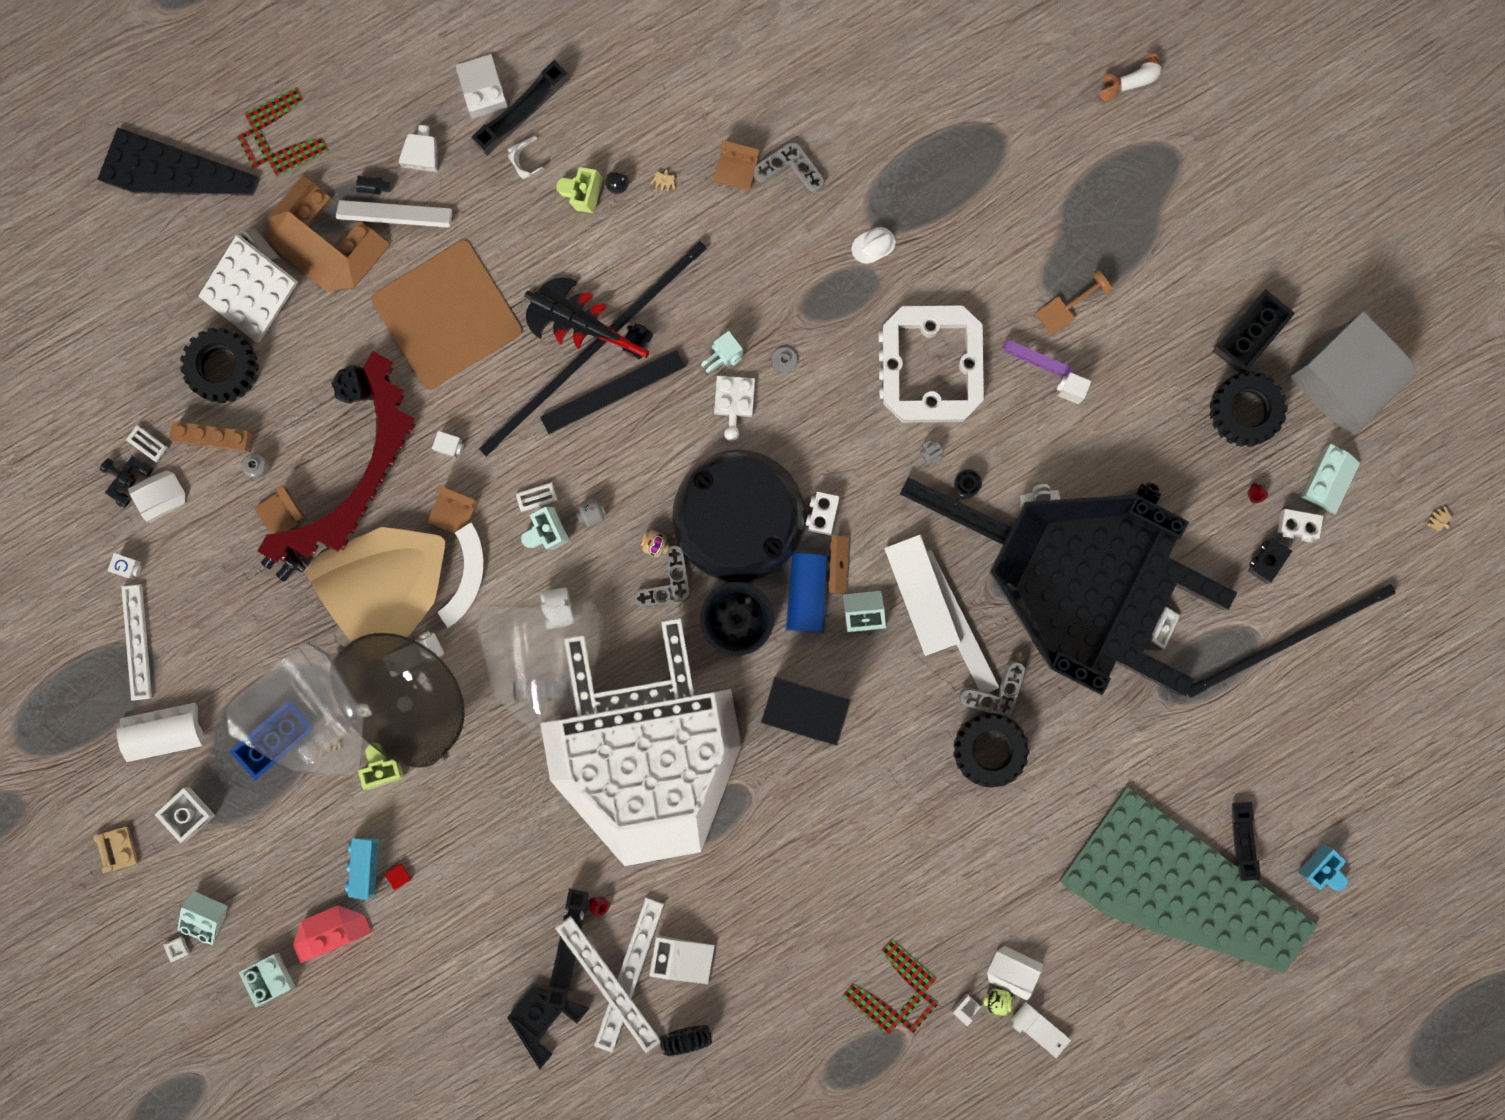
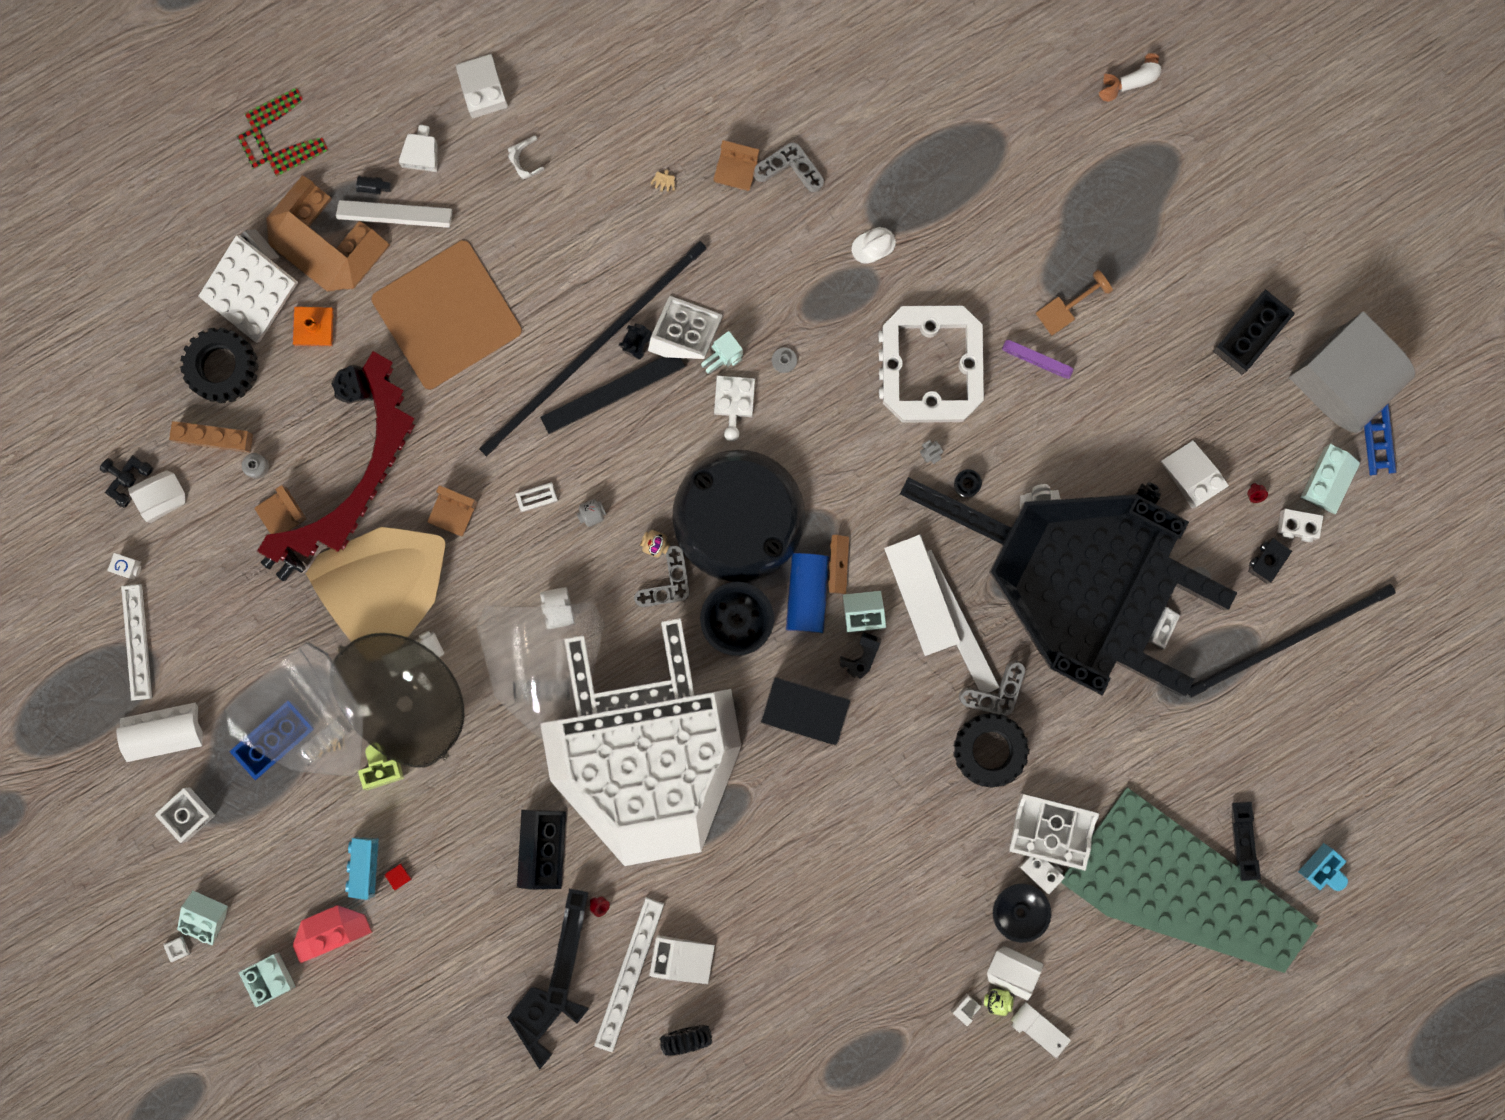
tan plate [93,826,138,874] -> none
black wing [97,127,260,196] -> none
white tile [126,425,169,463] -> none
white brick [432,431,464,458] -> none
white tile [438,523,483,628] -> none
black arch [471,60,569,156] -> none
light aqua brick [521,507,570,550] -> none
black animal [524,278,649,358] -> none
white tile [555,915,660,1053] -> none
yellowish green brick [556,167,603,214] -> none
black piece [606,172,629,194] -> none
white brick [806,492,839,536] -> none
piece [842,939,938,1035] -> none
white brick [1057,373,1091,404] -> none
black tyre [1209,371,1288,447] -> none
tan piece [1427,507,1452,531] -> none
none -> orange tile [293,307,334,346]
none -> black slope [517,810,566,890]
none -> white slope [648,296,723,359]
none -> black tile [839,631,881,679]
none -> black dish [992,883,1051,943]
none -> white piece [1009,794,1099,871]
none -> white brick [1018,856,1065,895]
none -> white slope [1161,441,1229,509]
none -> blue bar [1364,404,1396,476]

